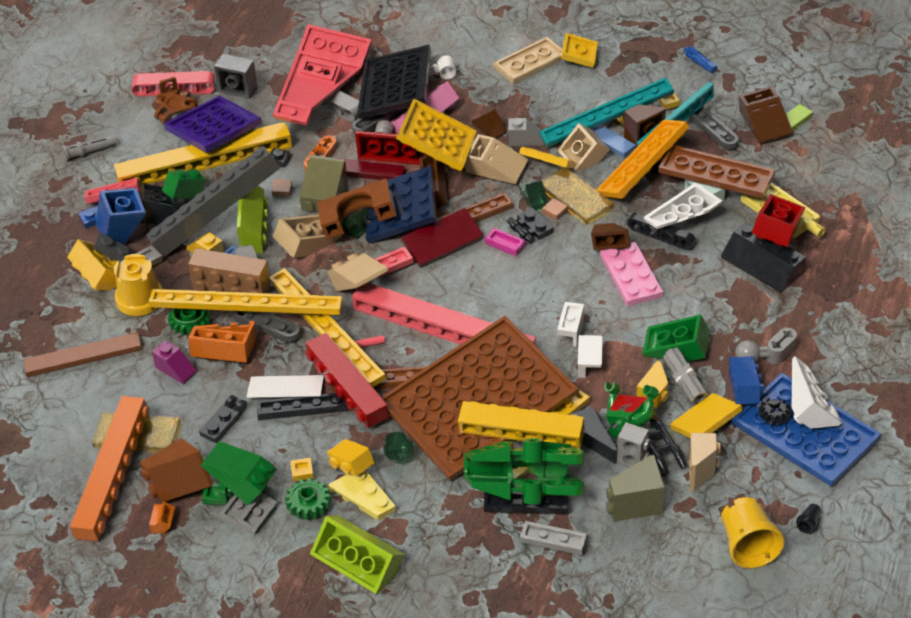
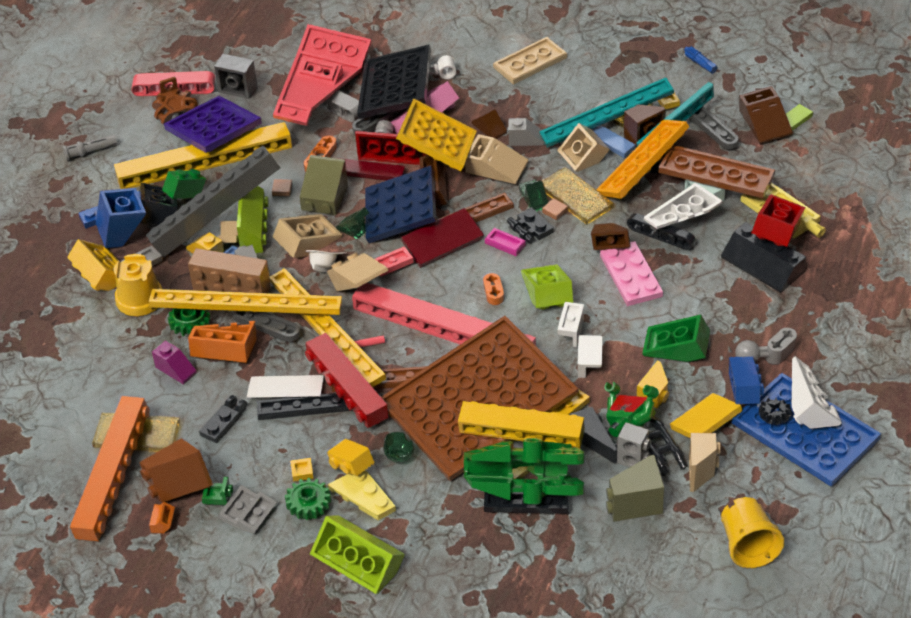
tile [23,332,142,377] -> none
coral plate [85,178,139,204] -> none
dark grey plate [92,232,133,263] -> none
green slope [200,441,277,505] -> none
black plate [270,148,290,168] -> none
dark orange arch [317,178,397,239] -> none
yellow tile [519,147,575,168] -> none
light grey plate [520,521,587,555] -> none
yellow plate [561,33,598,68] -> none
light grey piece [663,347,708,404] -> none
black cone [796,503,821,534] -> none
none -> tan slope [218,221,239,243]
none -> white piece [306,250,347,272]
none -> orange beam [483,273,504,305]
none -> lime slope [521,264,573,309]

